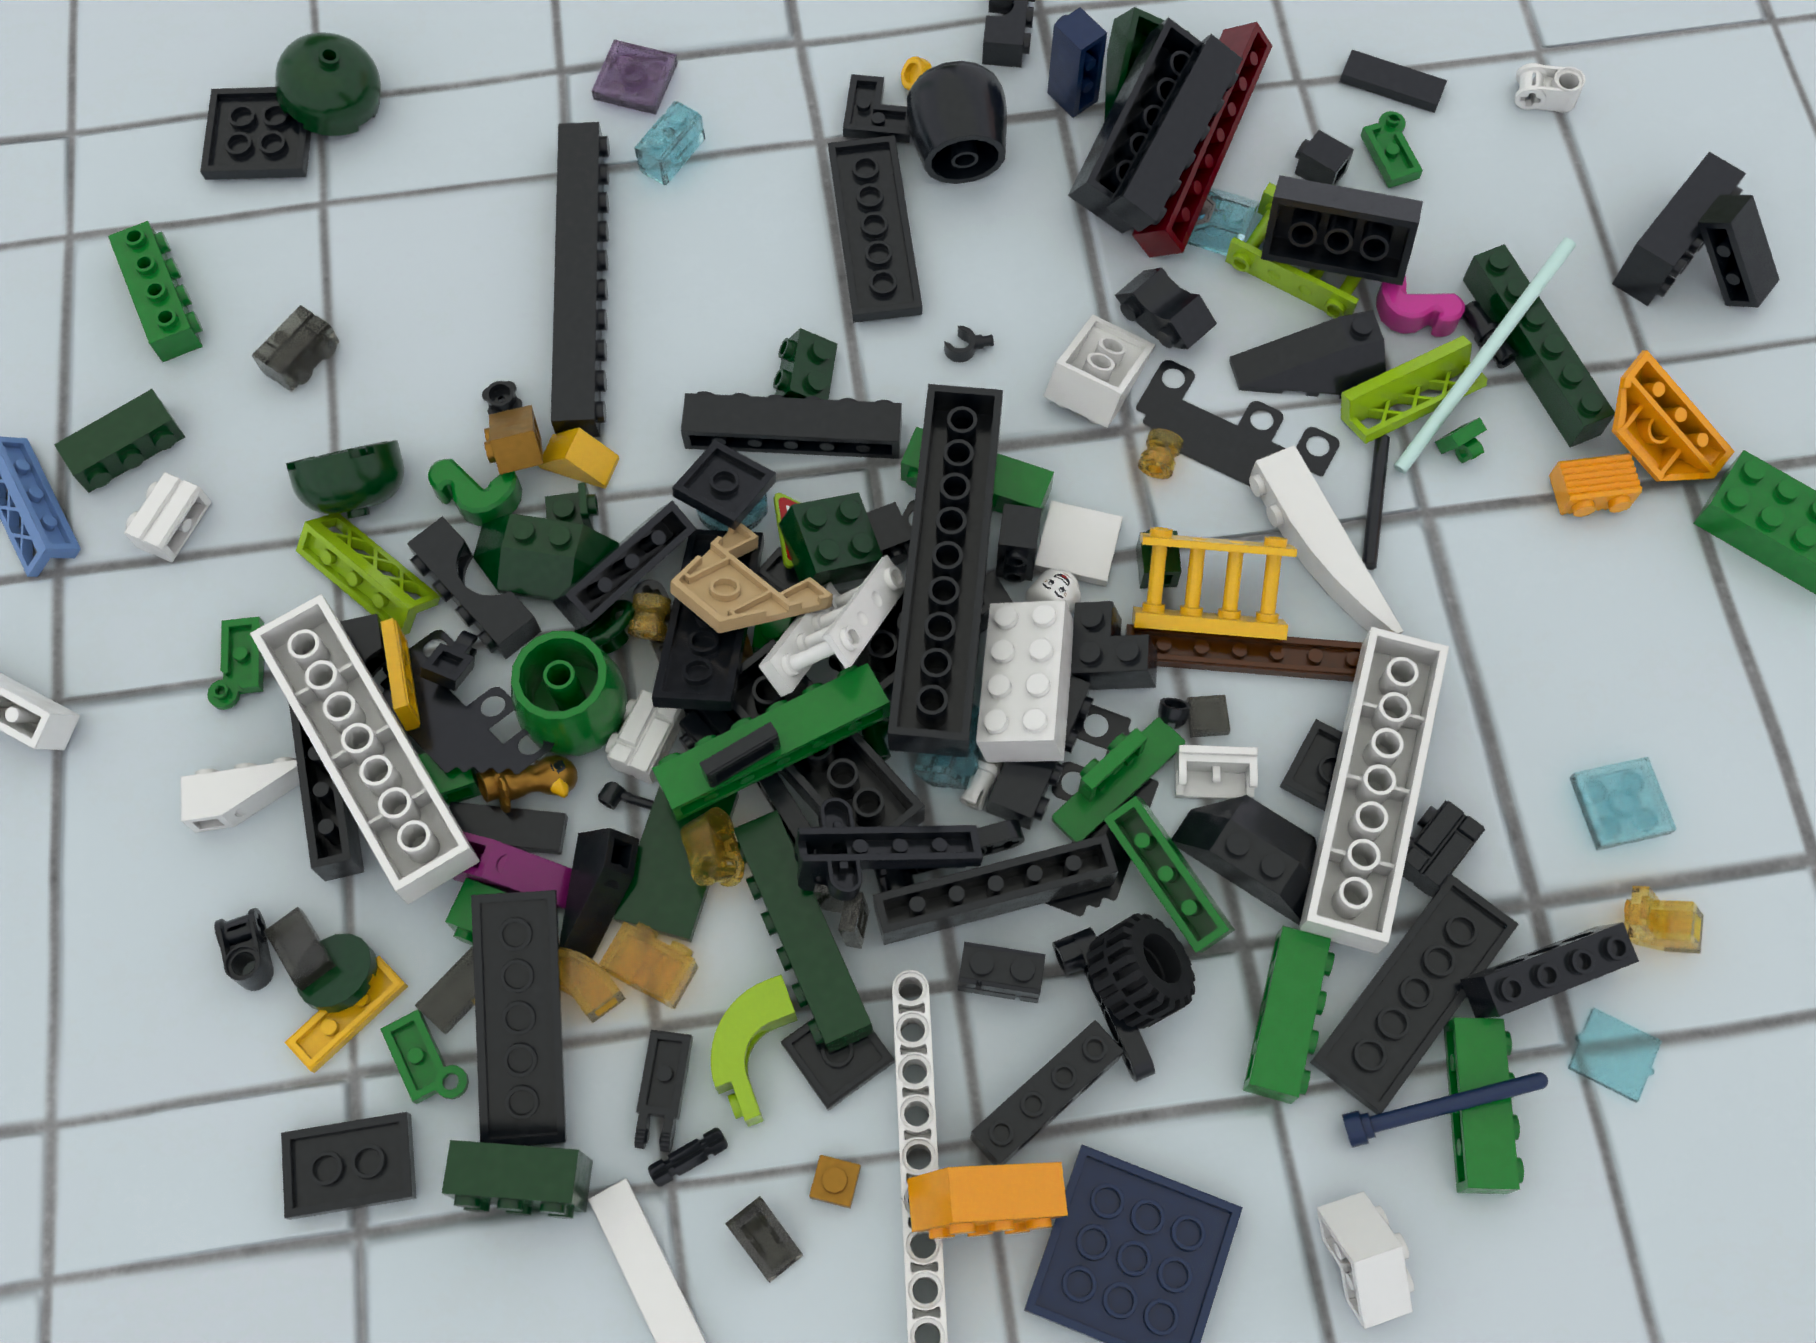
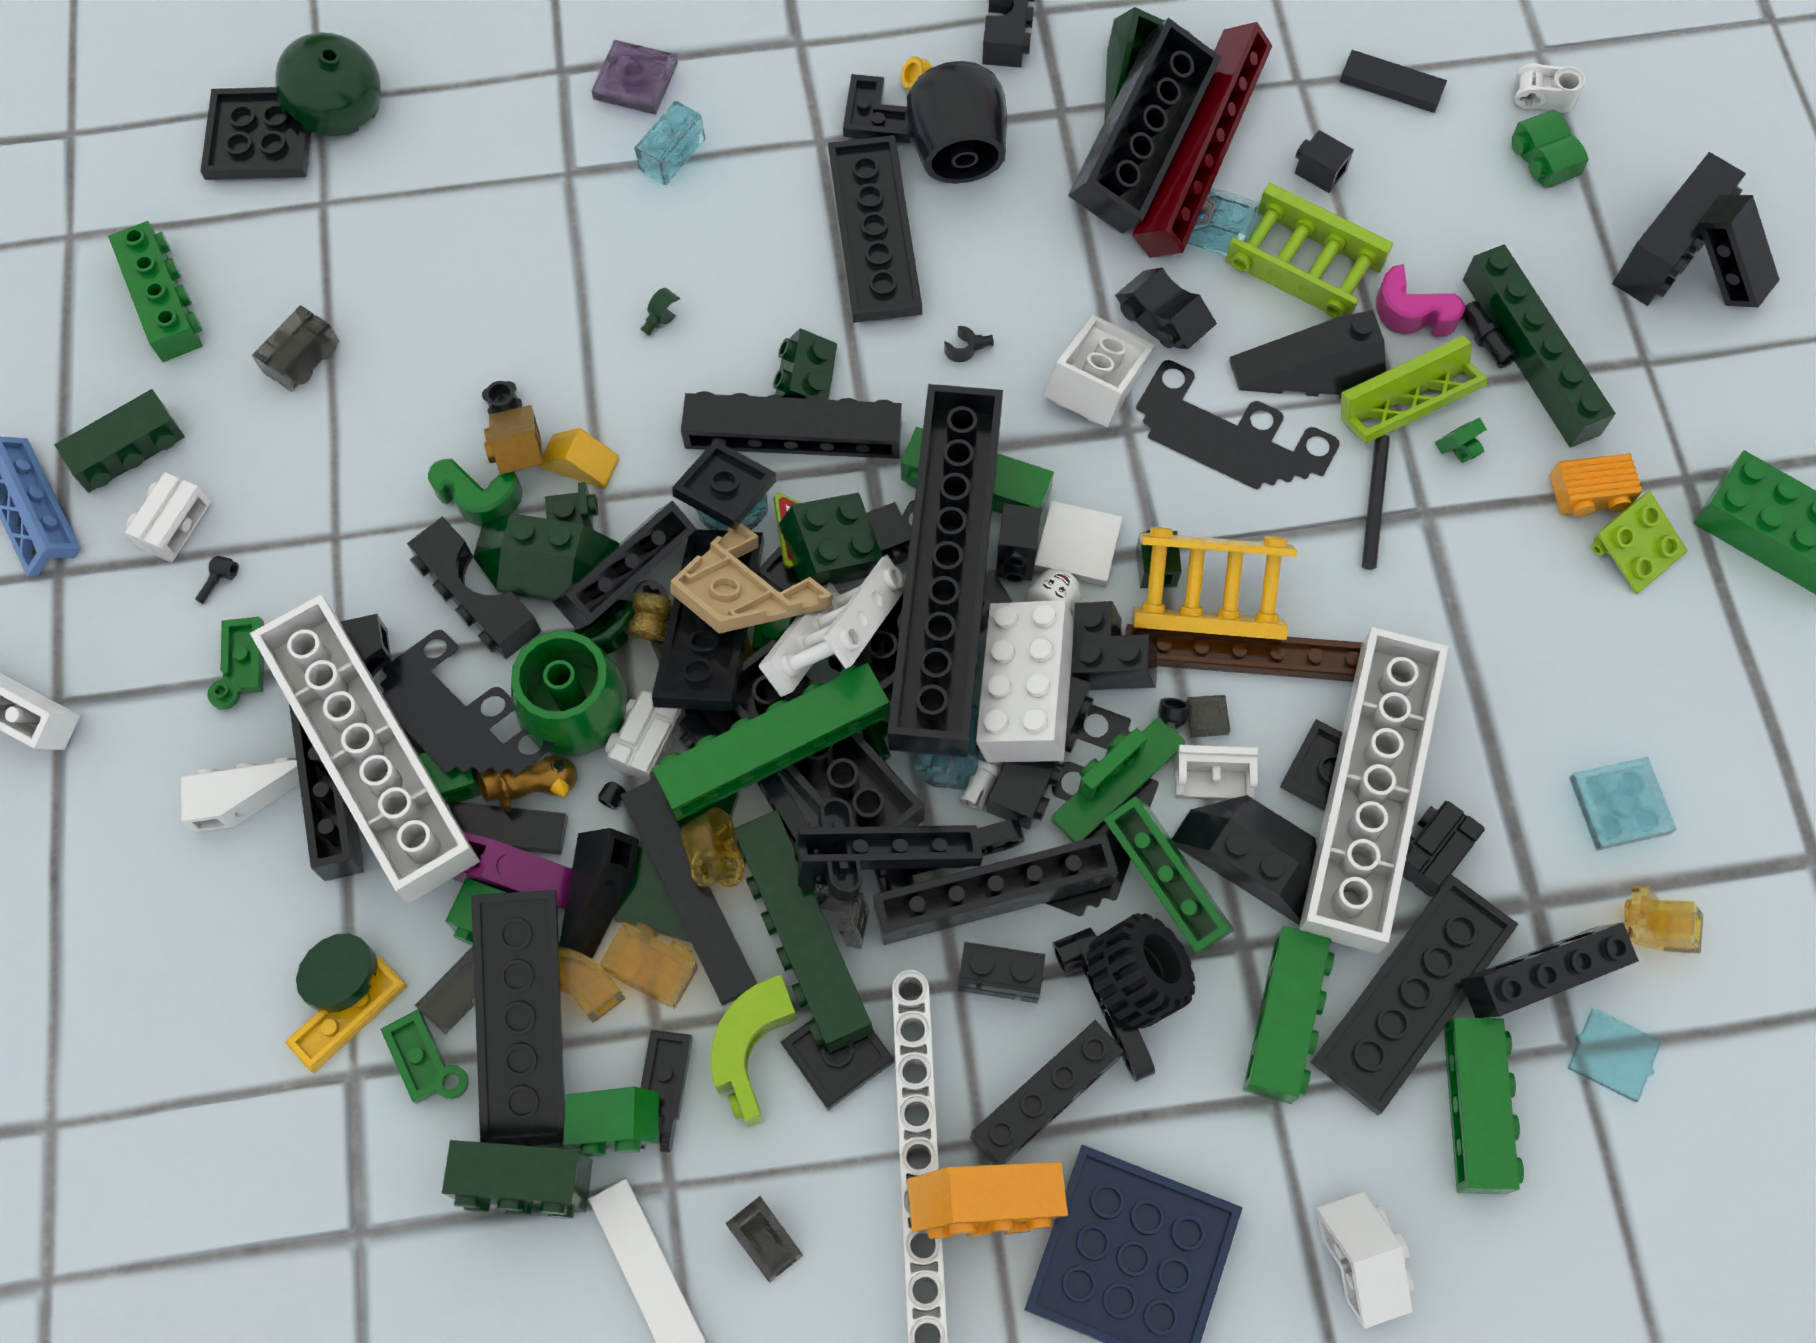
black piece [214,908,274,991] -> none
clear smoke tile [264,907,336,991] -> none
black plate [281,1112,417,1220] -> none
dark green cylinder [286,440,404,519] -> none
lime fence [296,513,441,635] -> none
yellow tile [380,618,420,731] -> none
black plate [421,630,478,691] -> none
black brick [551,122,610,437] -> none
black axle [648,1128,728,1187] -> none
black tile [699,722,781,788] -> none
pearl gold plate [809,1155,861,1209] -> none
dark blue brick [1047,7,1107,118] -> none
black brick [1106,34,1243,232] -> none
clear yellow wheel [1138,428,1184,479] -> none
white slope [1249,445,1403,634] -> none
black brick [1261,175,1423,286] -> none
dark blue piece [1342,1072,1548,1148] -> none
green hinge [1360,111,1423,188] -> none
light aqua piece [1394,237,1576,474] -> none
light orange wedge [1612,350,1735,482] -> none
none -> black hand [195,556,239,604]
none -> green brick [563,1086,659,1157]
none -> black tile [620,778,757,1006]
none -> dark green piece [641,288,680,336]
none -> green brick [1512,109,1589,188]
none -> lime hinge [1591,491,1688,594]

